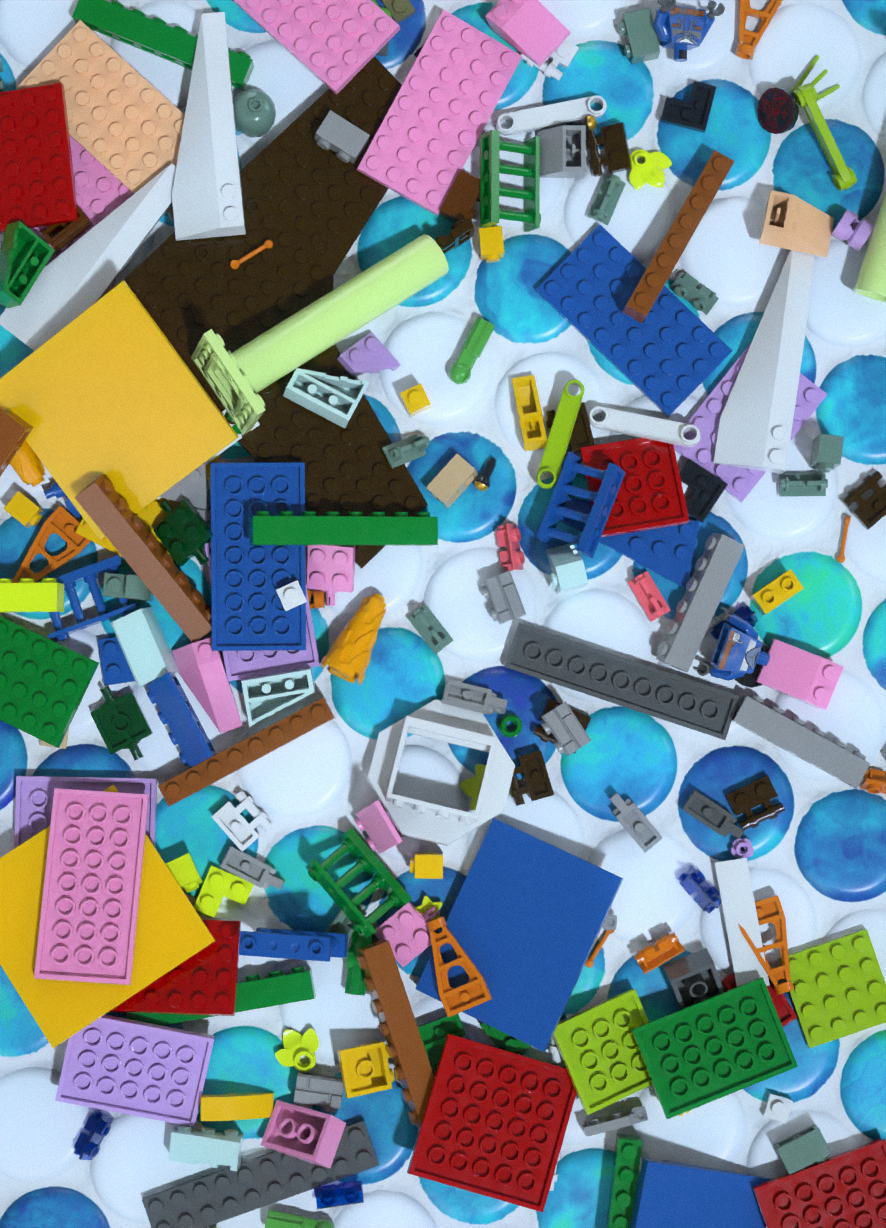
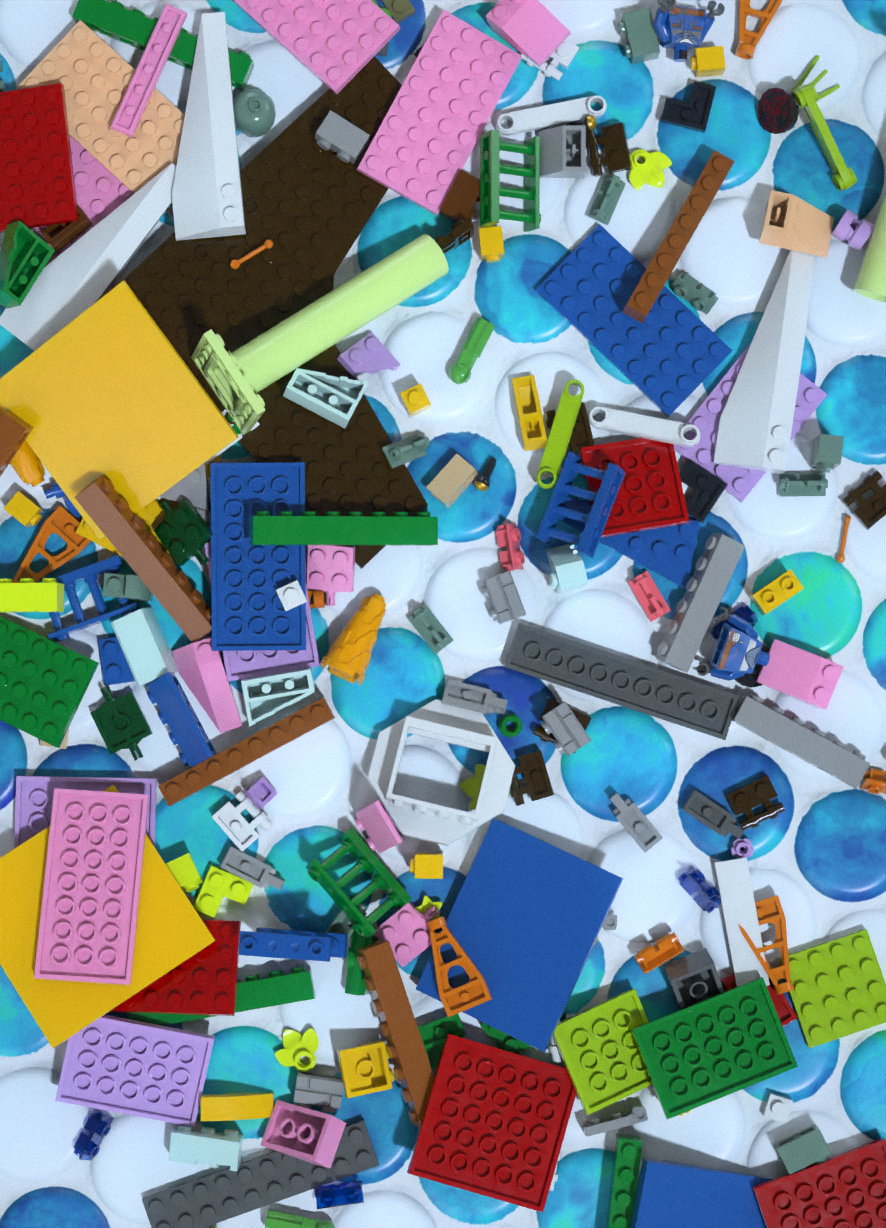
orange hinge [585,930,615,968] -> none
none -> bright pink tile [111,4,187,138]
none -> medium lavender plate [244,776,278,809]
none -> yellow brick [690,46,726,77]

